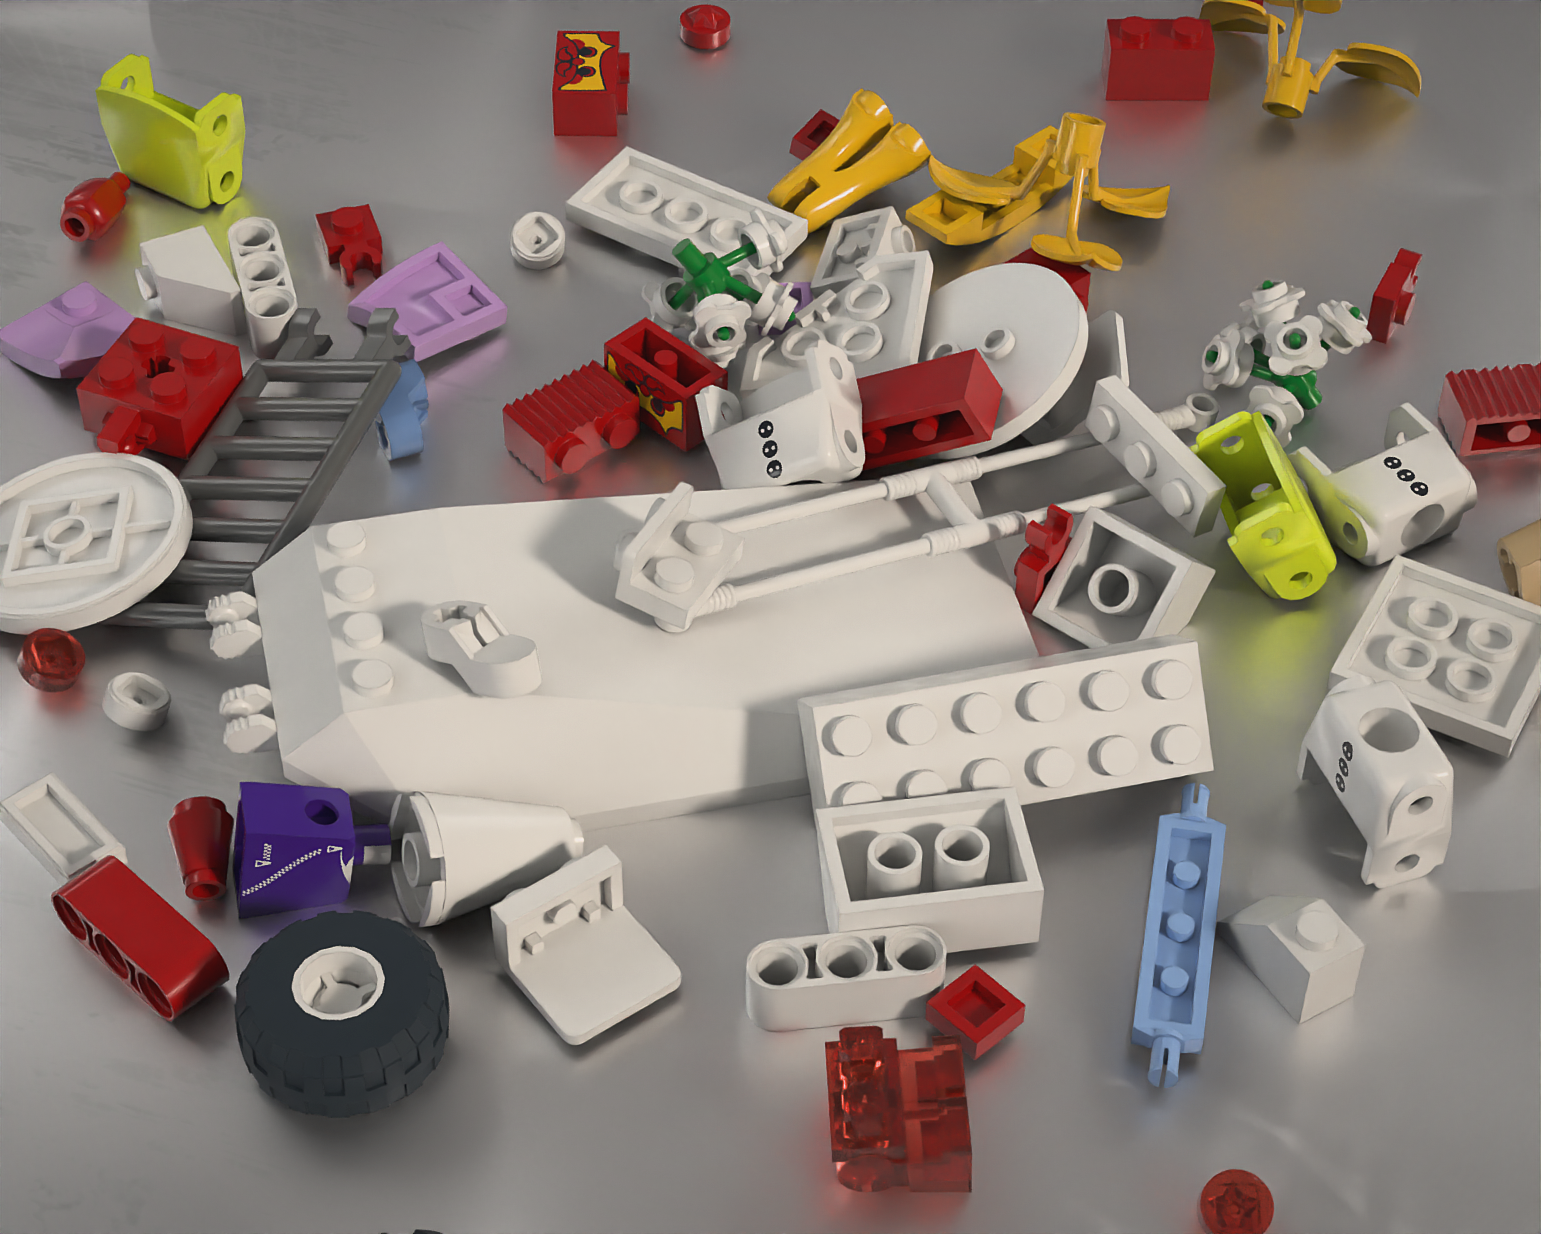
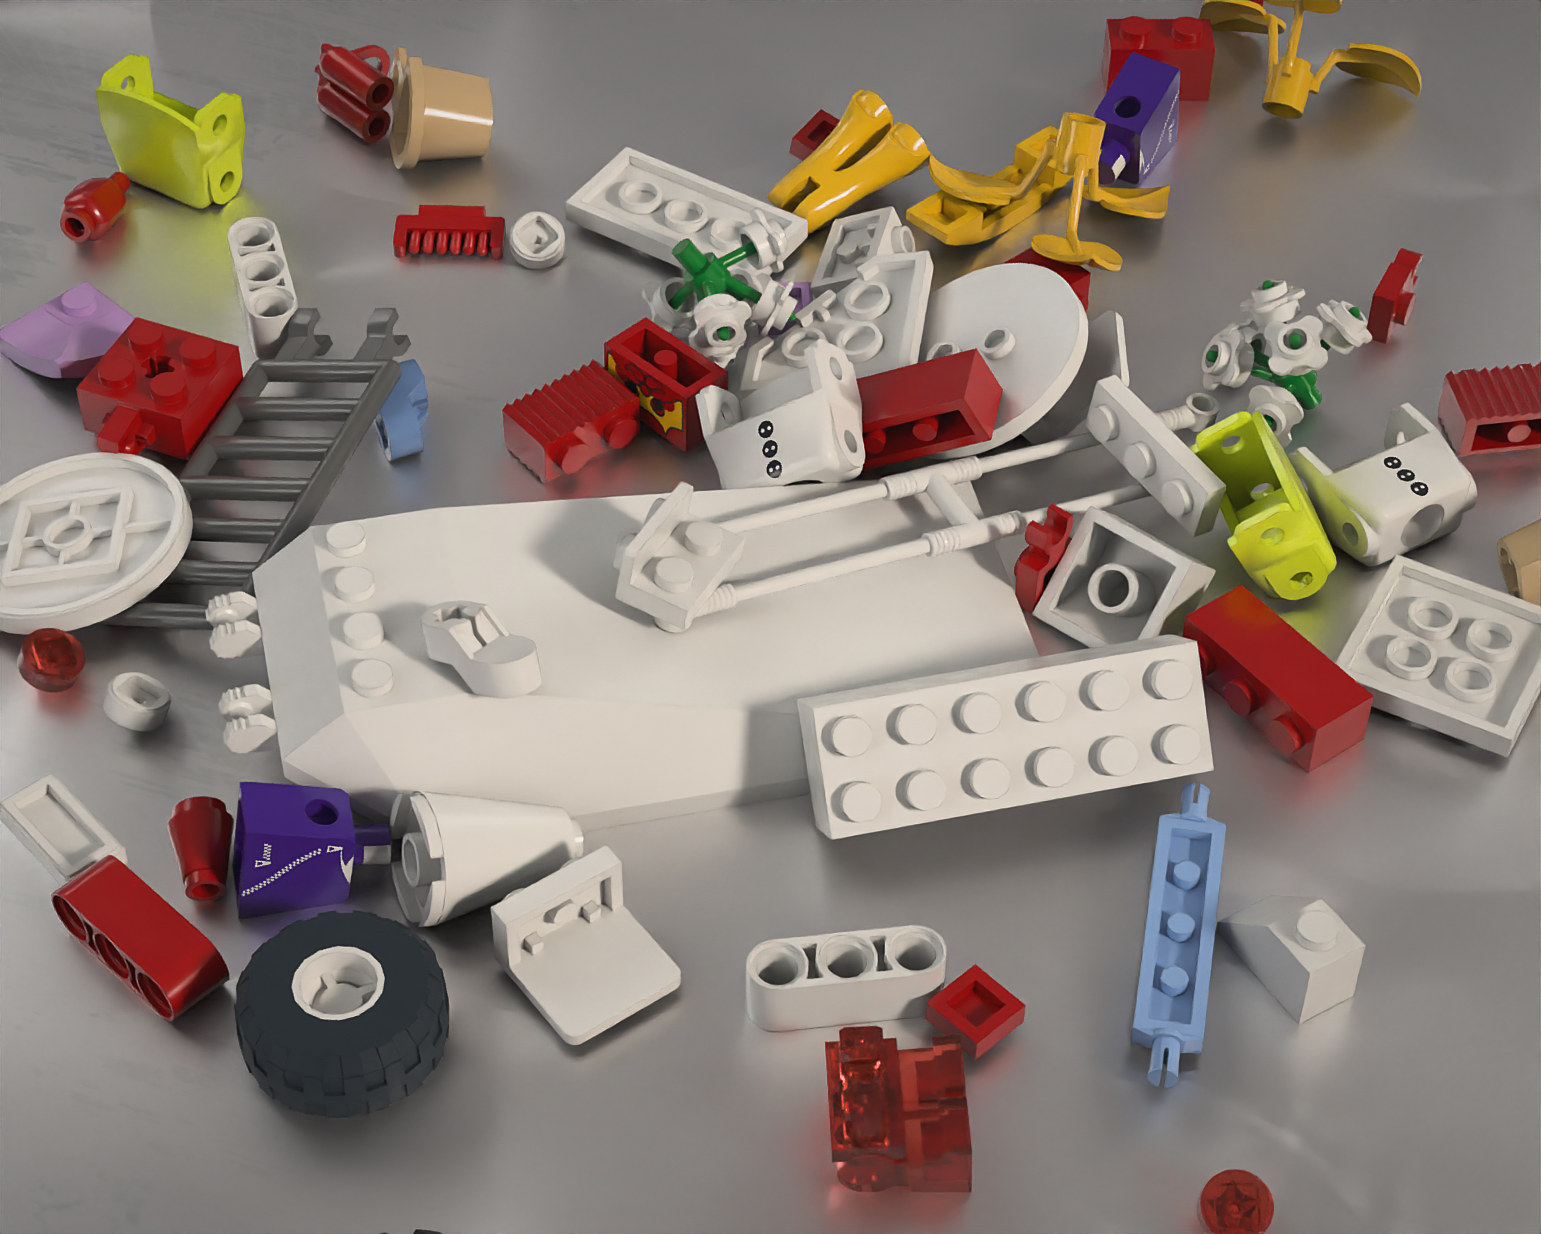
white slope [135,225,247,336] -> none
red plate [315,204,383,286] -> none
lavender plate [347,241,508,362] -> none
red brick [552,31,630,136] -> none
red tile [680,4,730,49] -> none
white slope [816,786,1044,953] -> none
white piece [1296,675,1453,888] -> none
none -> red piece [314,43,394,143]
none -> tan container [389,47,493,170]
none -> red piece [393,205,506,260]
none -> dark purple torso [1093,52,1180,185]
none -> red brick [1182,584,1374,773]

